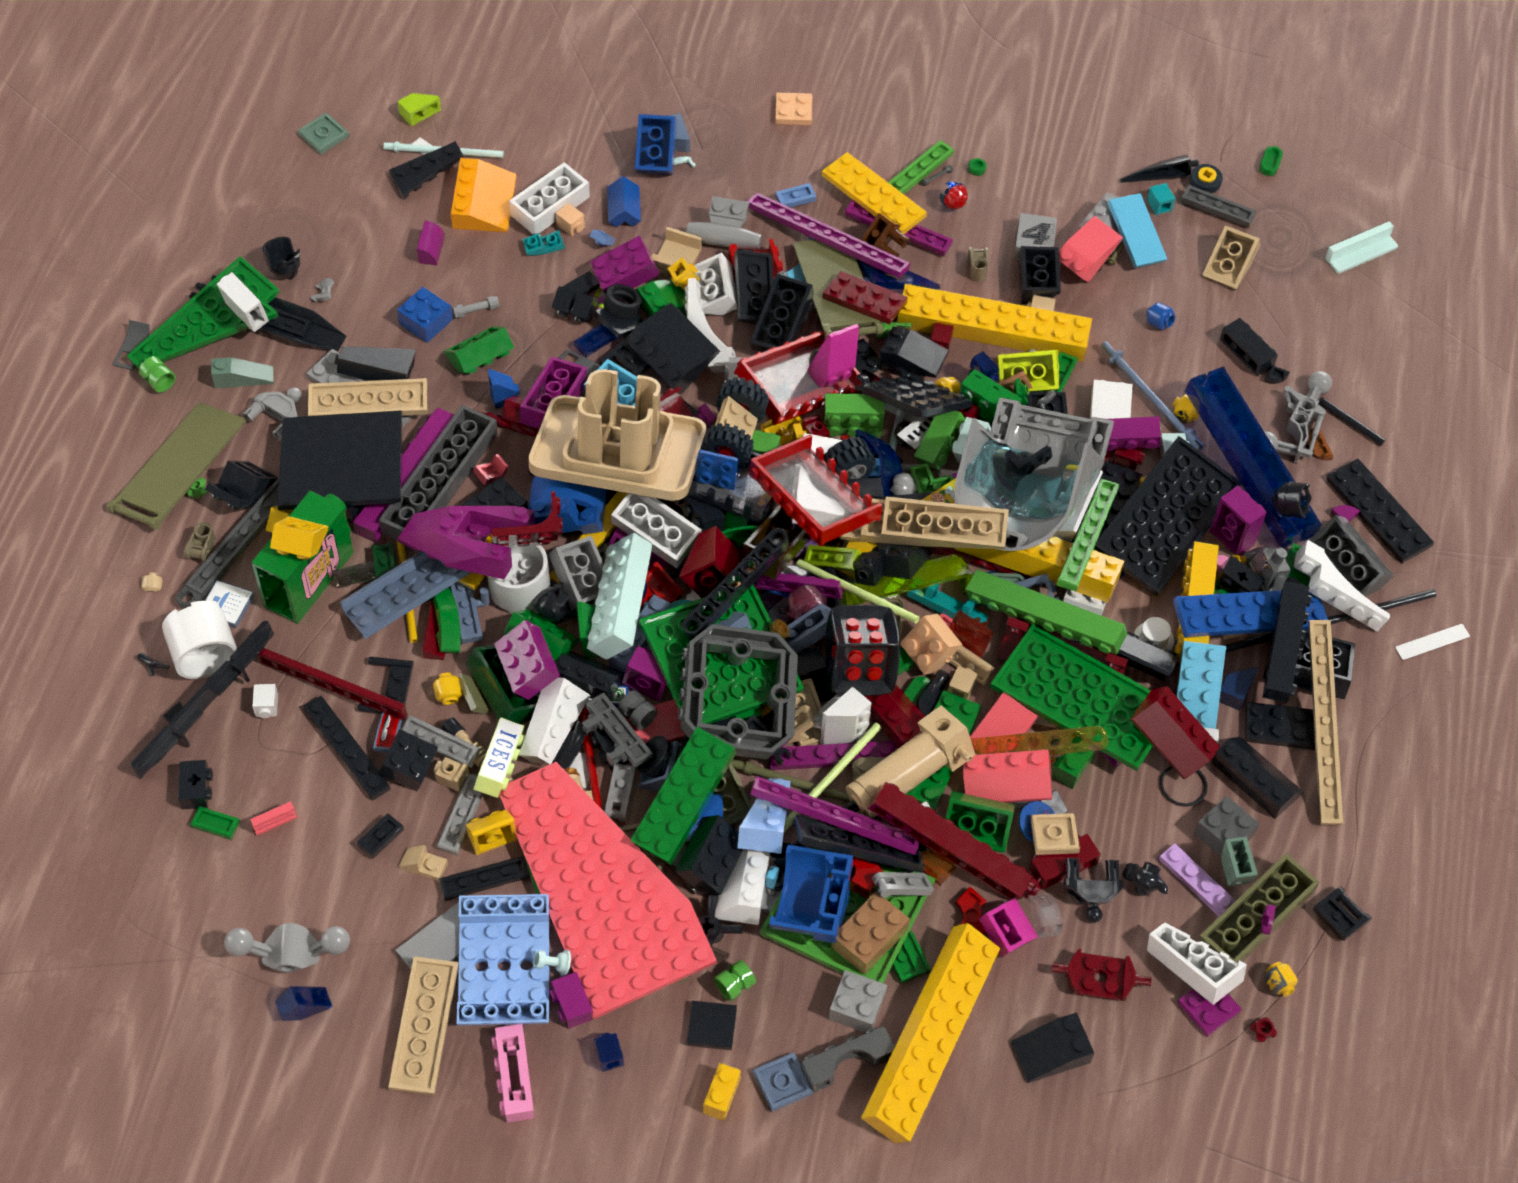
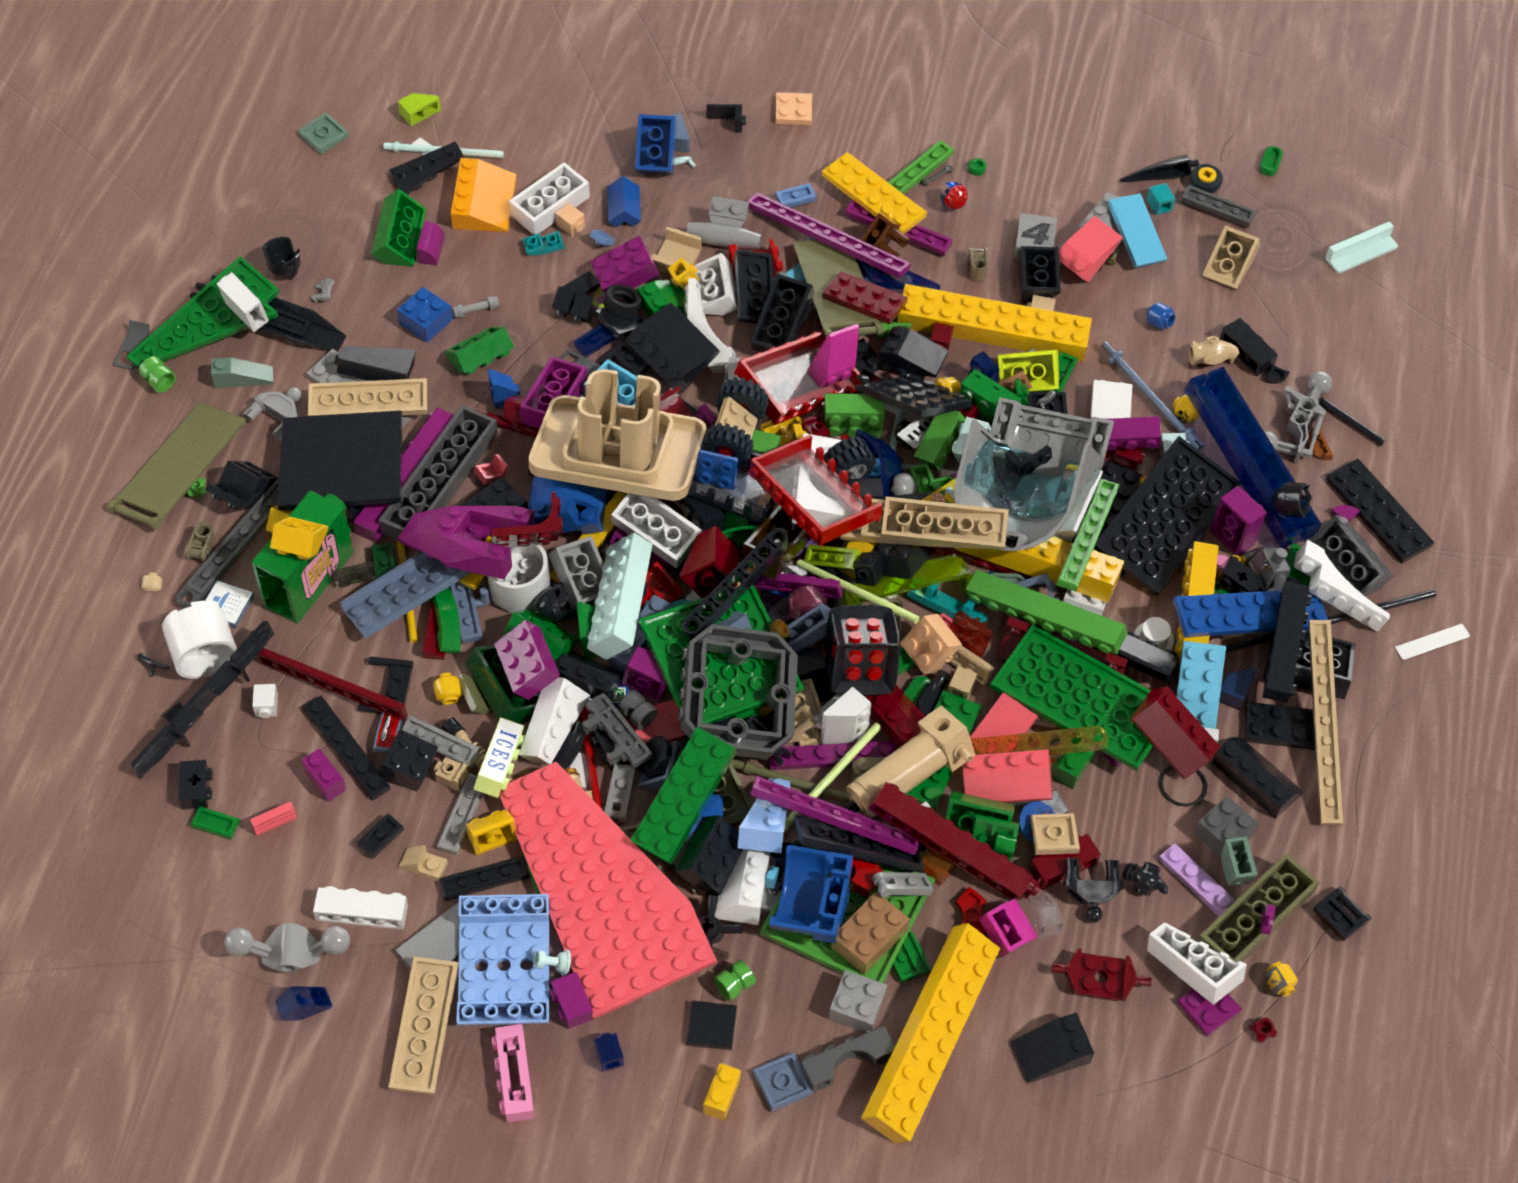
none -> magenta brick [301,748,346,802]
none -> white brick [313,886,408,930]
none -> green slope [371,189,427,267]
none -> black bracket [706,104,746,133]
none -> green plate [972,814,1020,862]
none -> tan animal [1189,336,1239,366]

